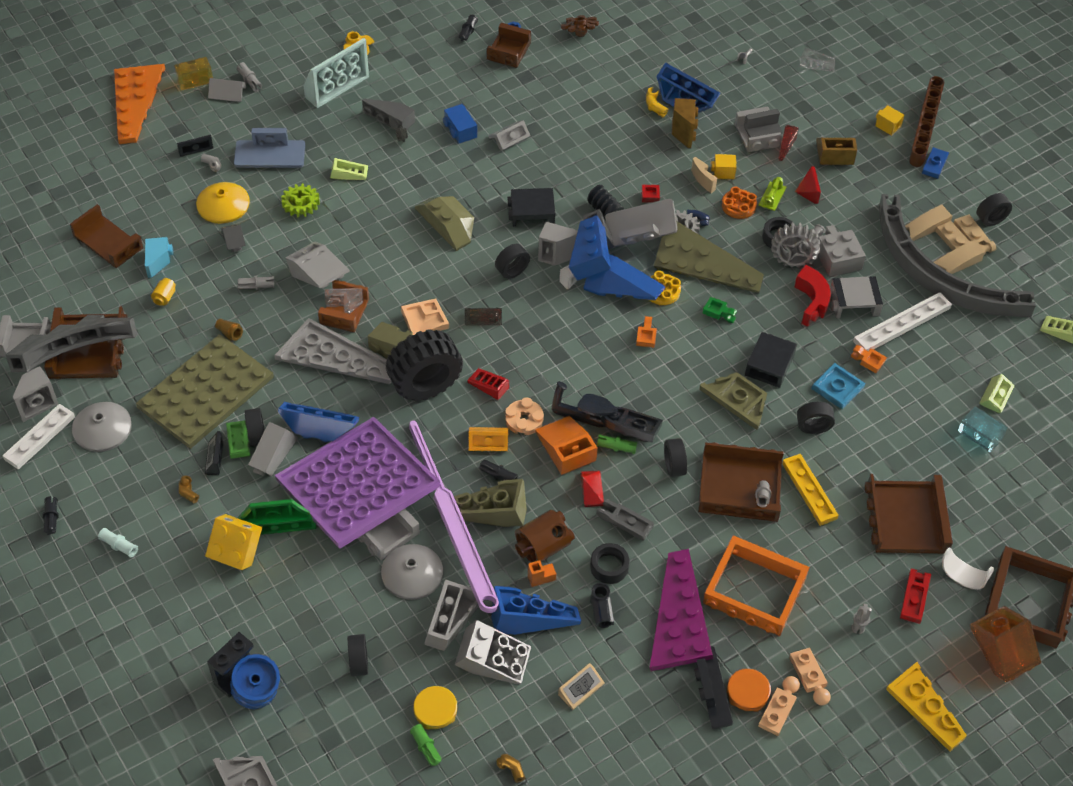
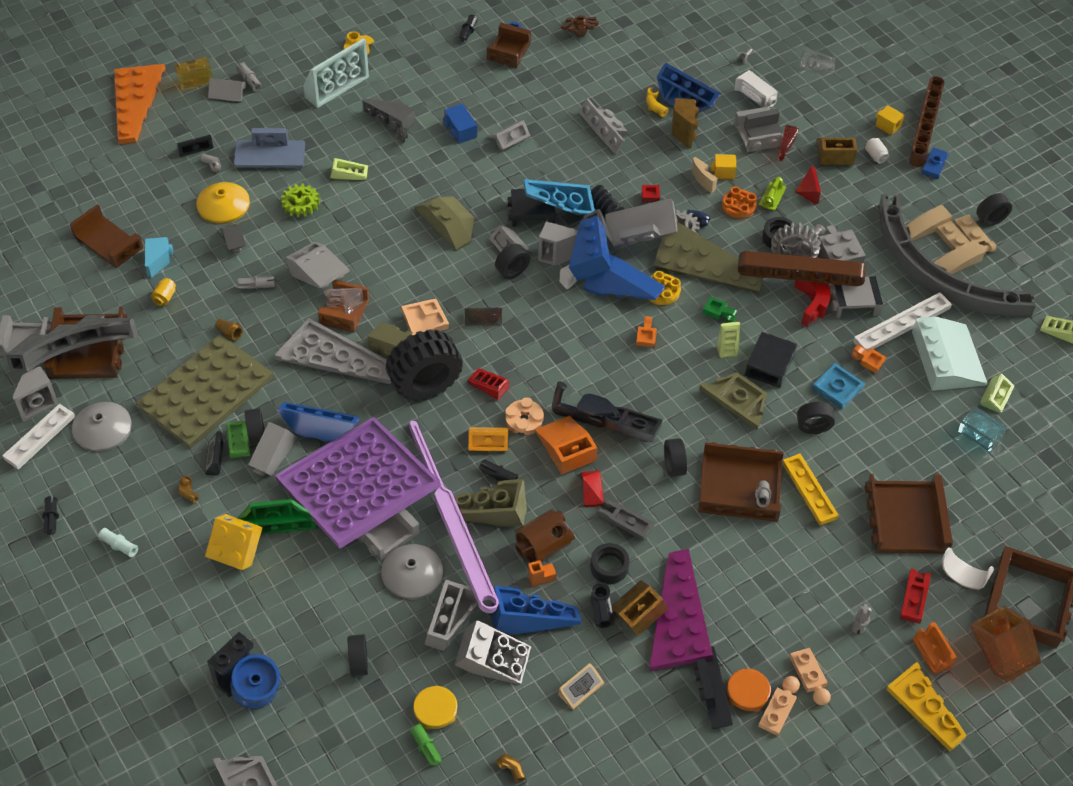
bright green pin [597,434,637,454] -> none
orange window [703,535,810,636] -> none
none -> light grey panel [489,225,531,262]
none -> dark azure wedge [523,179,595,215]
none -> light grey bracket [579,99,627,154]
none -> pearl gold slope [612,580,668,637]
none -> yellowish green slope [717,322,740,358]
none -> white window [734,70,778,107]
none -> reddish brown beam [738,251,865,286]
none -> white brick [865,138,889,164]
none -> light aqua slope [912,316,987,391]
none -> orange hinge [912,622,957,675]

